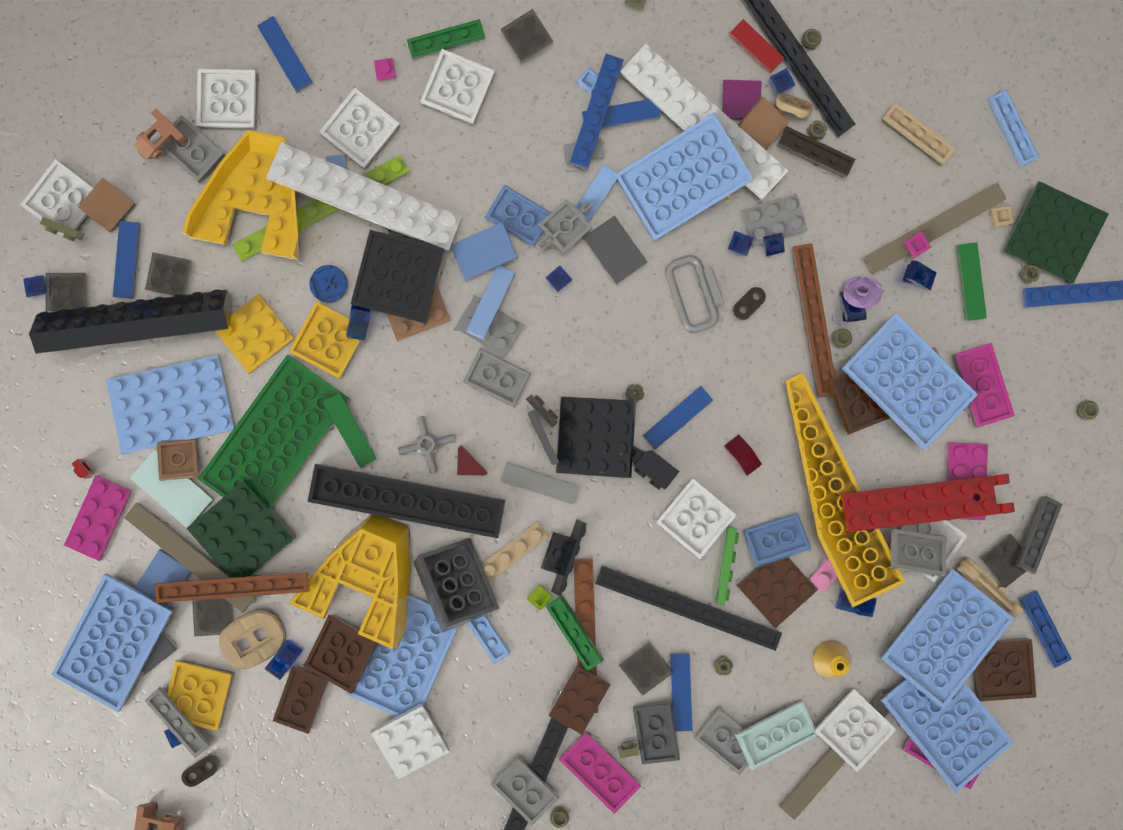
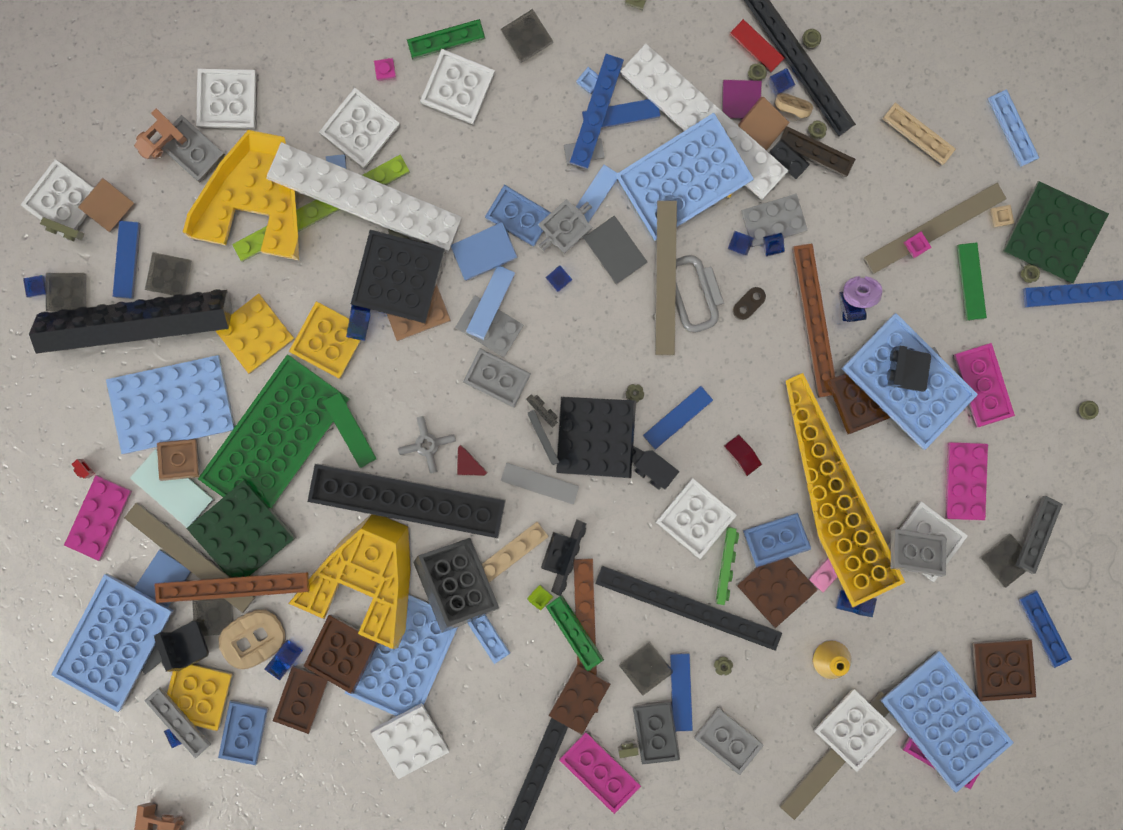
dark brown plate [181,756,219,787] -> none
blue tile [257,16,313,92] -> none
blue tile [309,265,348,303] -> none
light grey tile [491,756,559,825] -> none
olive plate [550,808,569,828] -> none
light aqua tile [735,700,819,770] -> none
olive plate [833,328,852,348] -> none
red hinge [841,474,1015,533] -> none
light blue plate [880,569,1015,709] -> none
clear blue slope [903,260,937,291] -> none
tan piece [957,557,1024,622] -> none
none -> black bracket [154,621,209,672]
none -> medium blue tile [218,700,268,765]
none -> dark tan tile [655,201,677,355]
none -> olive plate [748,63,767,81]
none -> black plate [768,139,810,179]
none -> black bracket [887,346,931,392]

